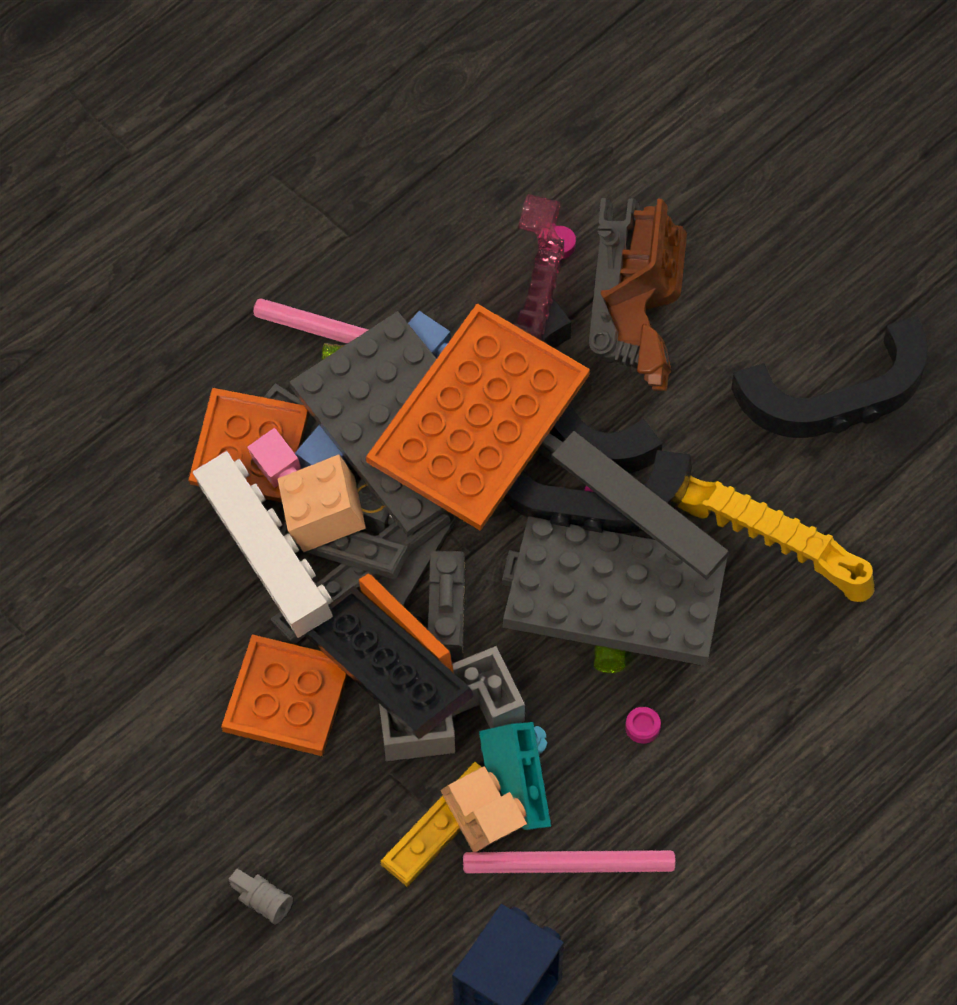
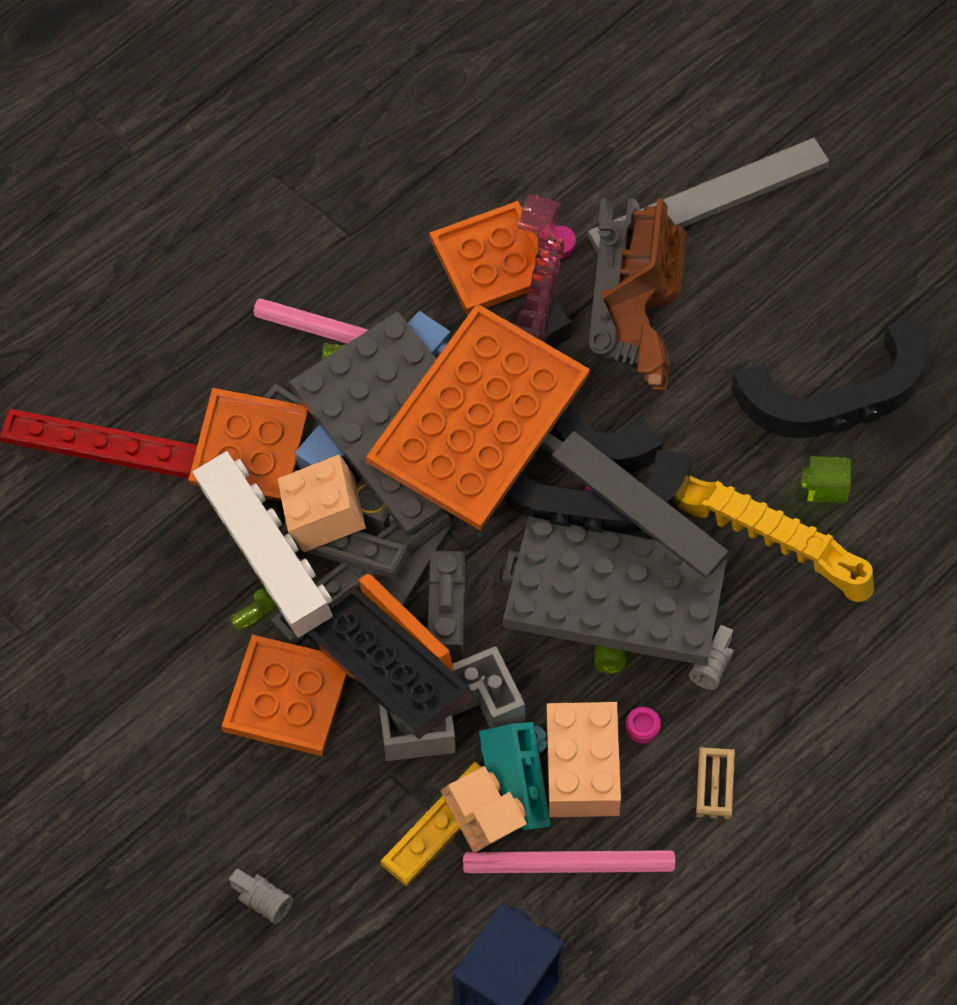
bright pink brick [247,428,302,488] -> none
none -> red tile [0,409,197,479]
none -> clear neon green arm [230,588,275,631]
none -> orange plate [429,201,556,315]
none -> light nougat brick [546,702,621,817]
none -> light grey tile [588,138,829,253]
none -> light grey hinge [689,625,734,690]
none -> tan tile [696,747,735,819]
none -> clear neon green brick [801,456,851,503]

